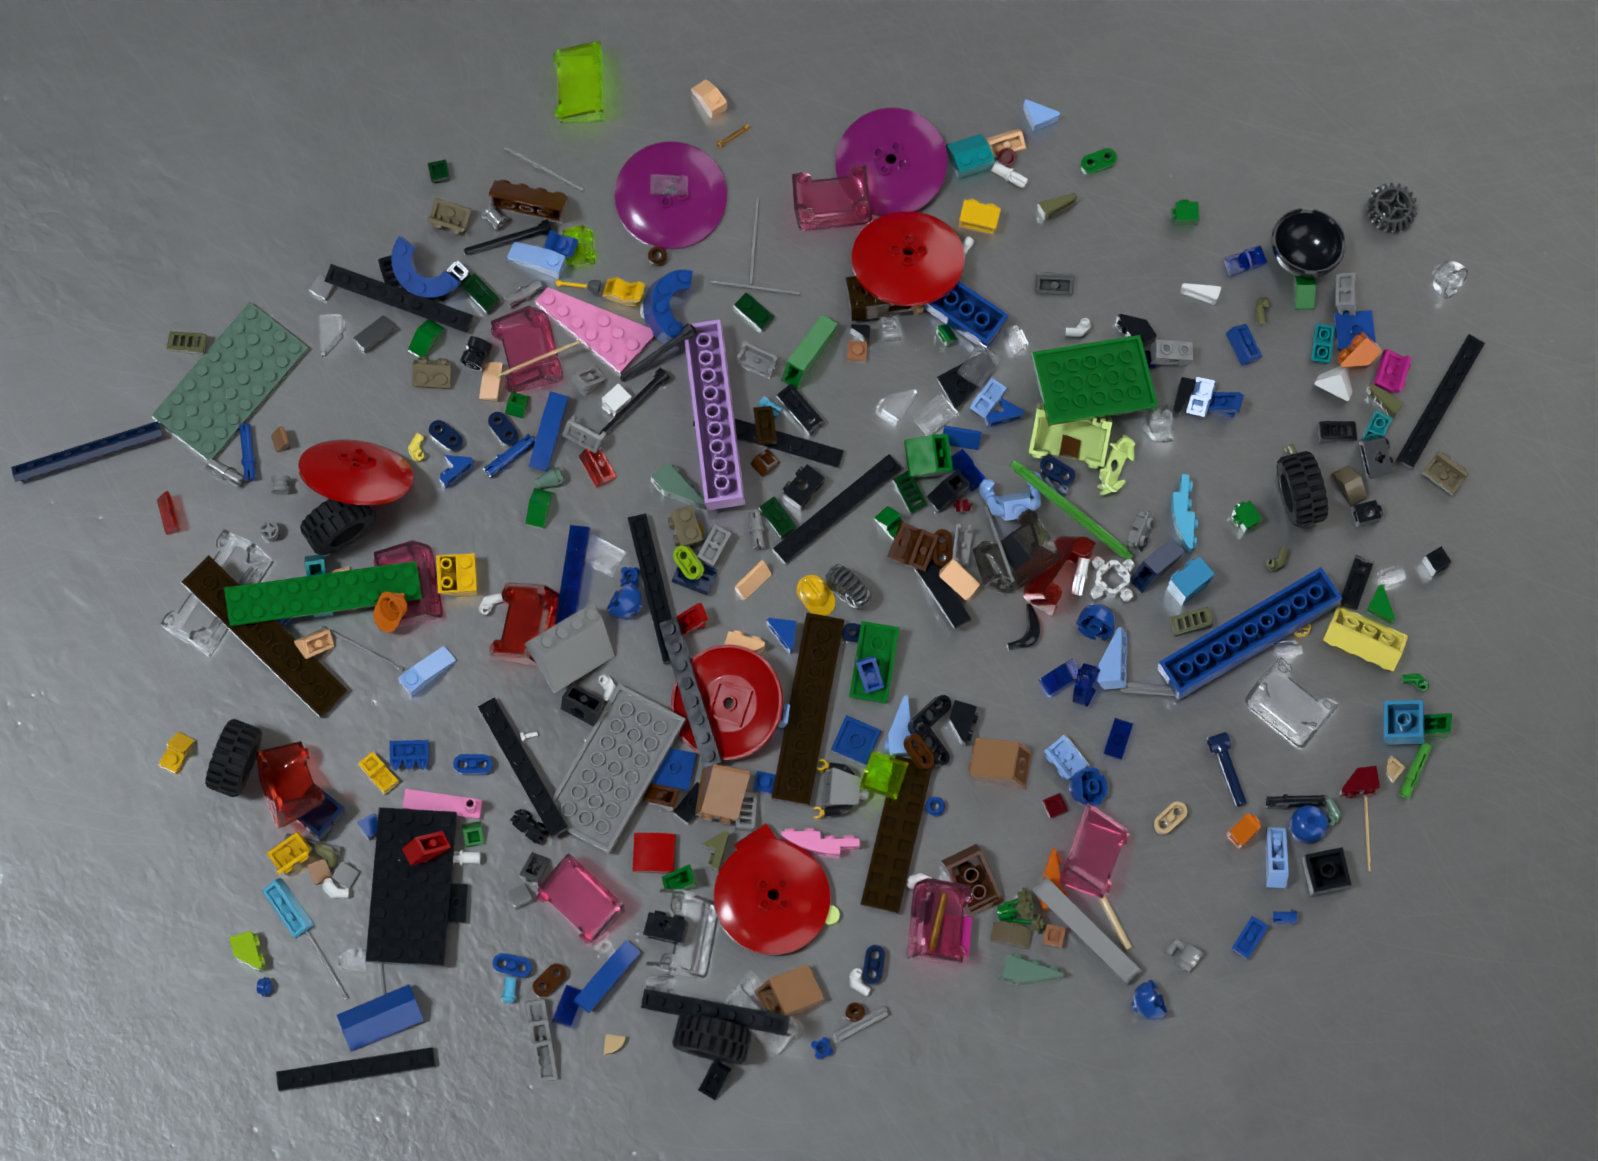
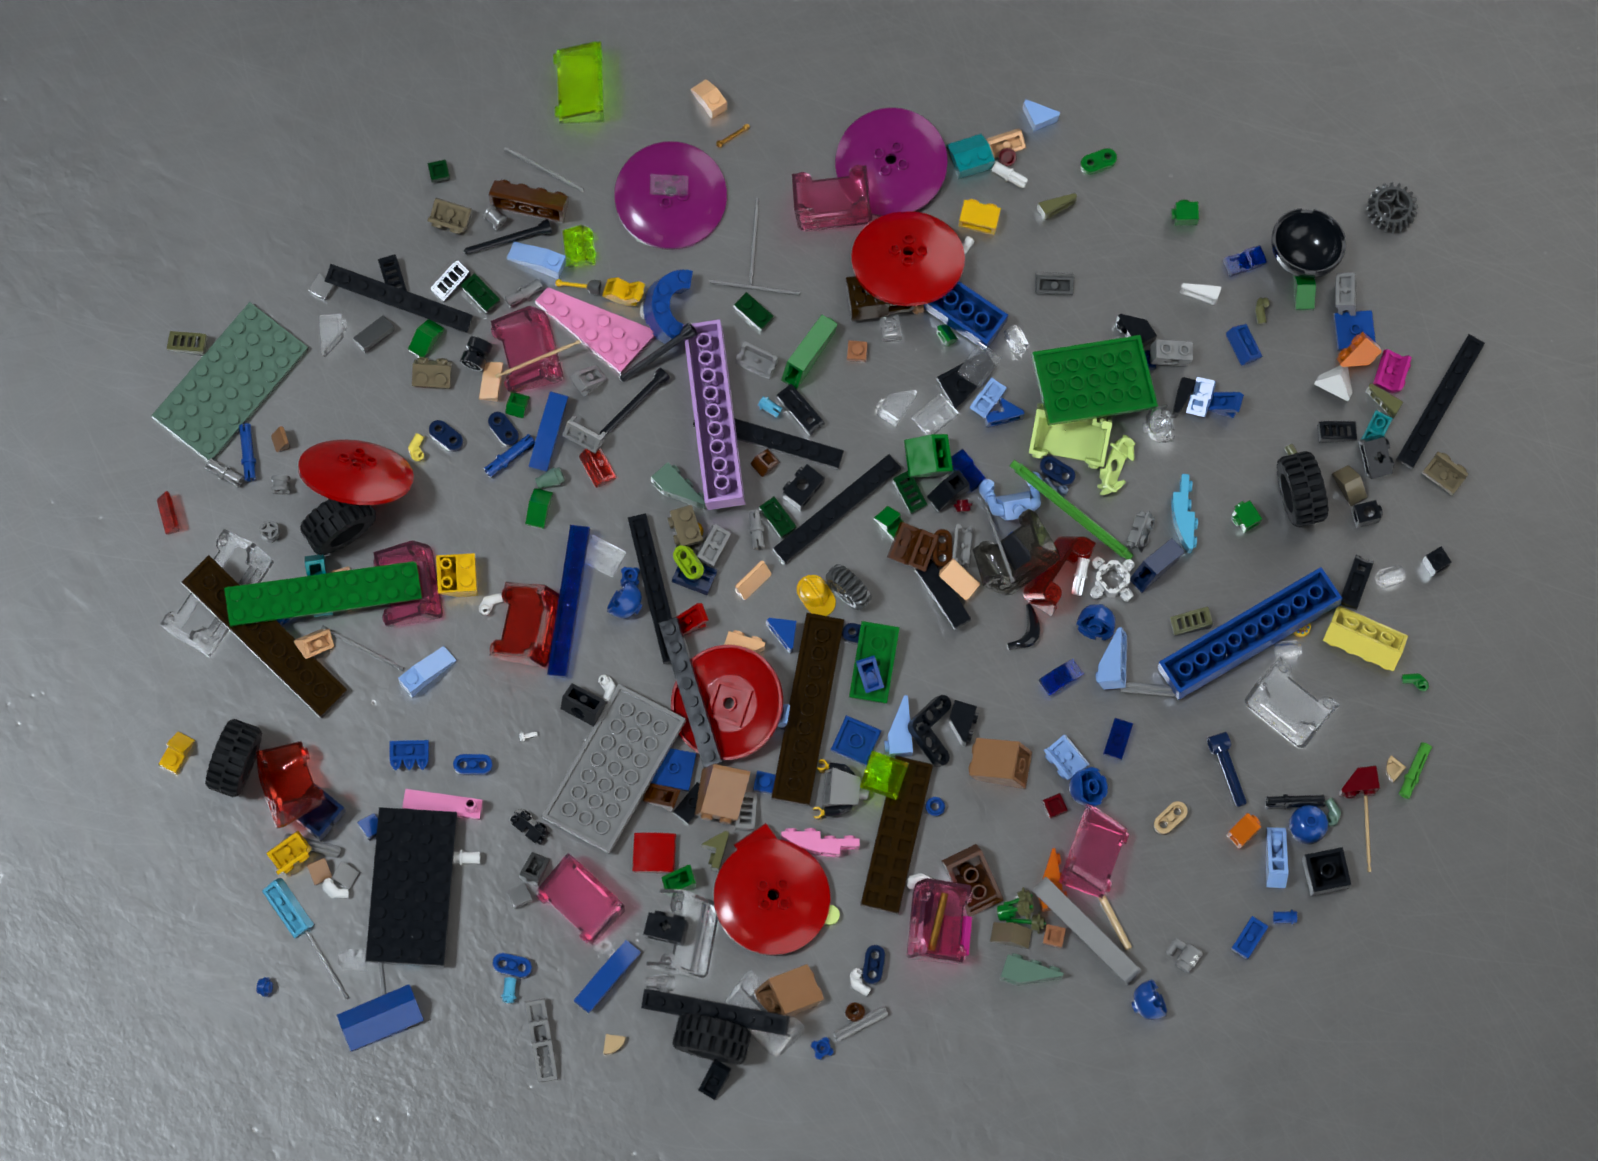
dark blue plate [11,421,163,482] -> none
lime slope [229,931,266,972] -> none
black plate [276,1047,436,1092] -> none
olive arm [314,842,338,868] -> none
yellow slope [358,751,399,795] -> none
orange piece [373,592,408,633] -> none
blue brick [391,236,462,298] -> none
red slope [402,831,451,866] -> none
blue slope [439,455,474,488] -> none
black plate [448,883,468,924] -> none
green slope [462,821,485,847] -> none
black plate [478,697,569,838] -> none
light grey slope [524,603,615,693] -> none
reddish brown plate [532,963,567,998] -> none
blue slope [543,230,578,258] -> none
clear blue plate [552,985,582,1028] -> none
white brick [602,383,632,416] -> none
reddish brown plate [648,247,667,265] -> none
dark brown plate [753,406,777,446] -> none
black slope [850,324,870,344] -> none
reddish brown plate [903,734,934,770] -> none
blue slope [943,426,982,450] -> none
reddish brown slope [1059,435,1081,459] -> none
white arm [1065,318,1091,337] -> none
clear blue slope [1073,663,1100,707] -> none
dark azure brick [1167,557,1215,607] -> none
olive arm [1266,547,1289,571] -> none
teal slope [1311,324,1335,363] -> none
green slope [1365,584,1396,625] -> none
dark azure brick [1384,700,1425,745] -> none
green slope [1424,713,1452,738] -> none
clear cylinder [1432,260,1468,299] -> none

